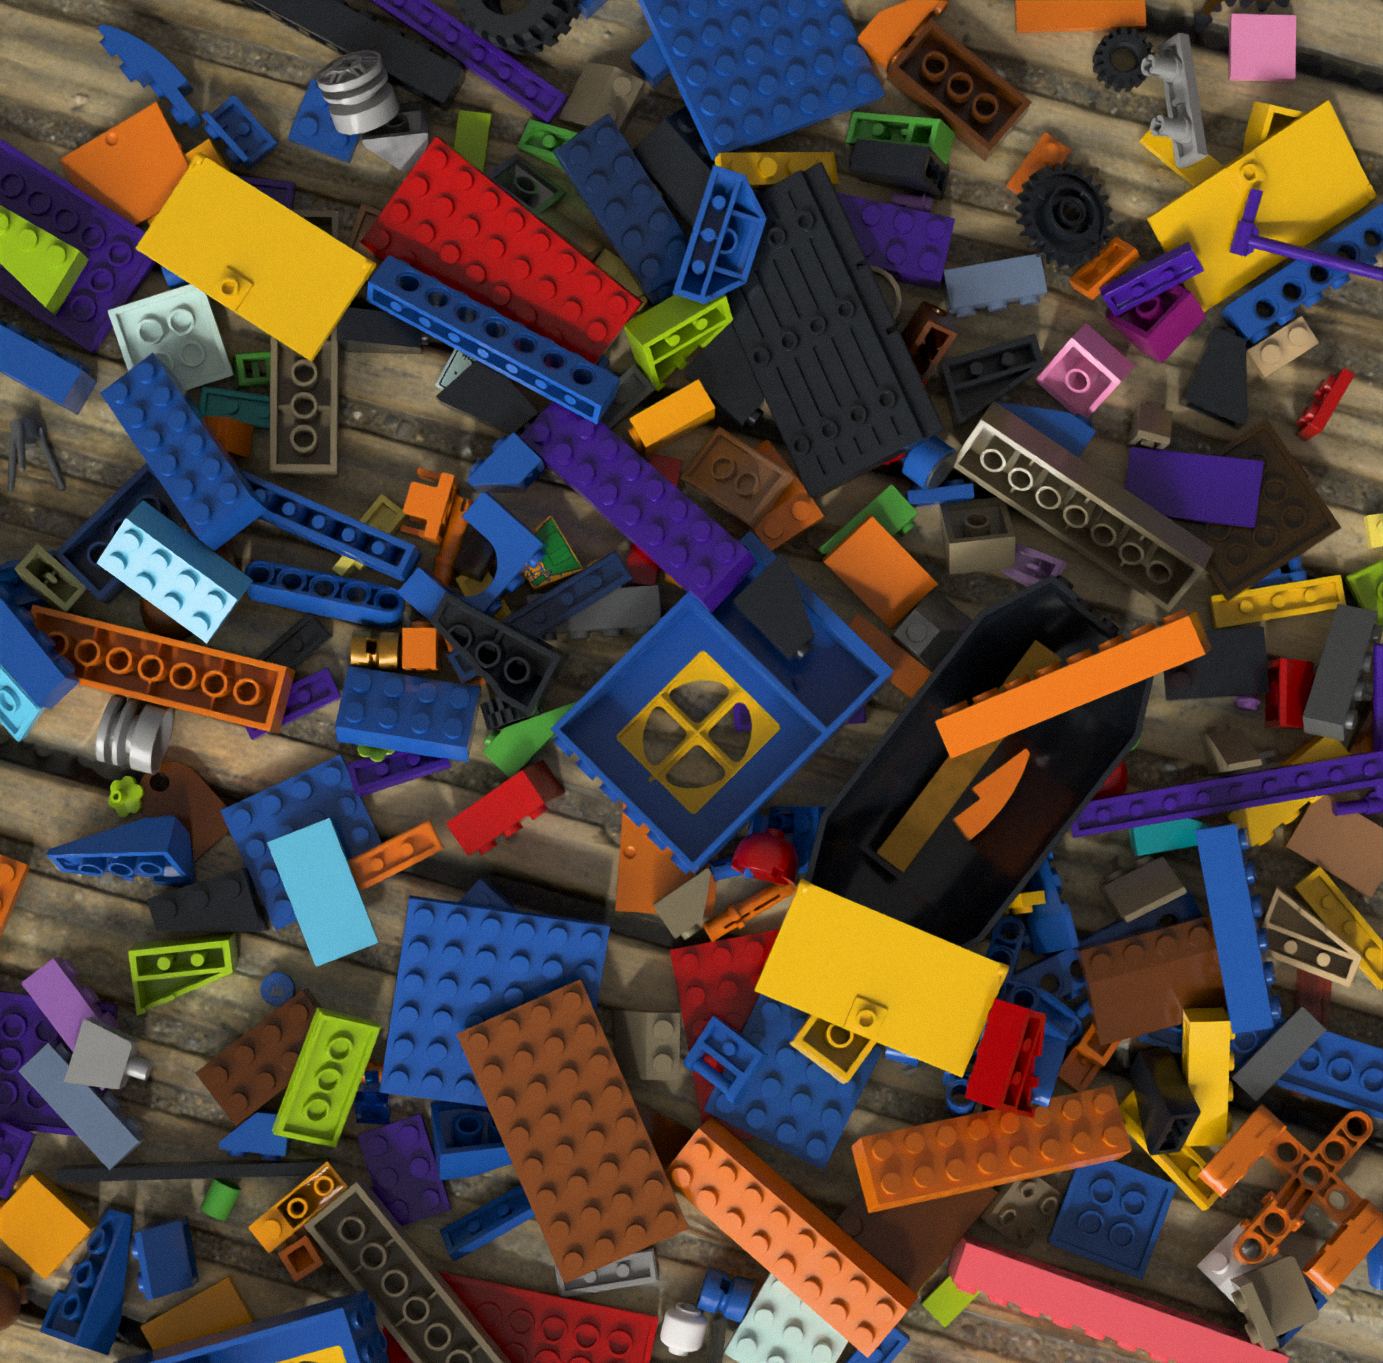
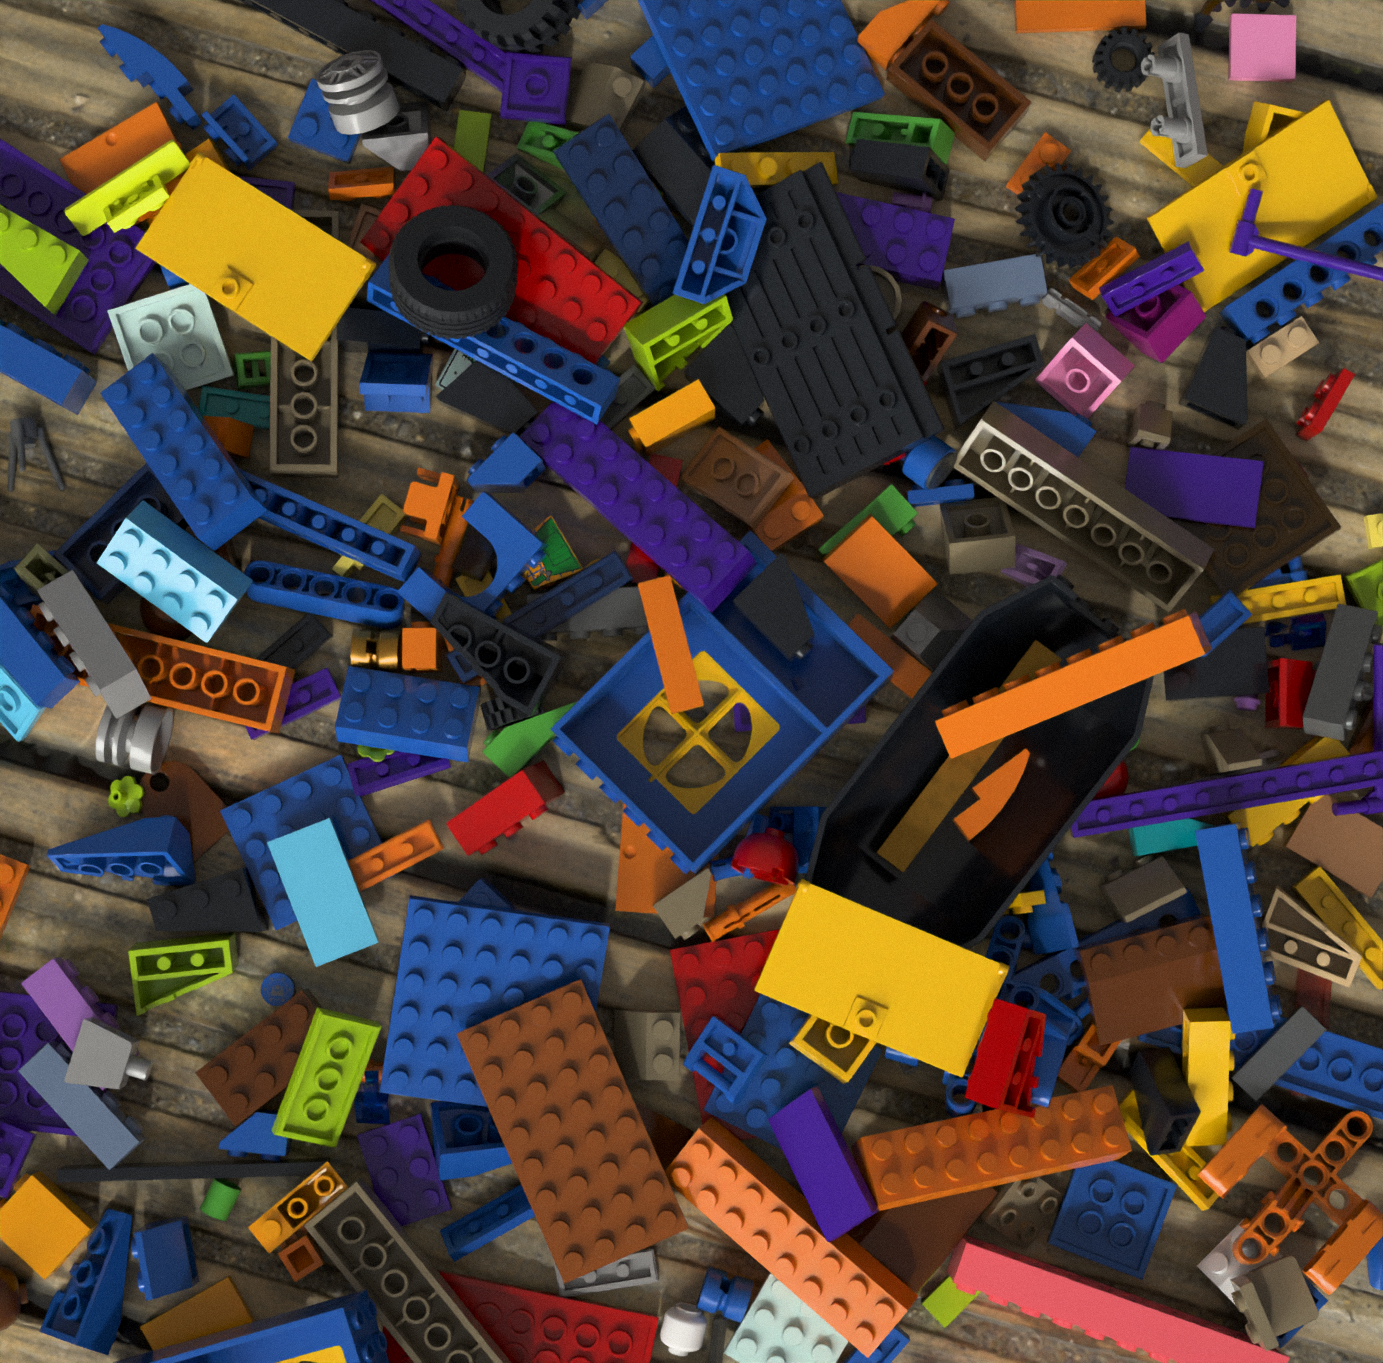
none -> light grey wedge [37,570,152,719]
none -> neon yellow bracket [64,140,190,236]
none -> orange plate [328,166,396,201]
none -> blue bracket [359,352,433,413]
none -> black tyre [389,205,518,339]
none -> dark purple tile [500,51,572,125]
none -> orange tile [638,575,704,714]
none -> dark purple tile [768,1087,879,1242]
none -> light grey axle [1042,288,1102,332]
none -> blue tile [1199,590,1252,658]
none -> clear blue plate [1265,613,1326,651]

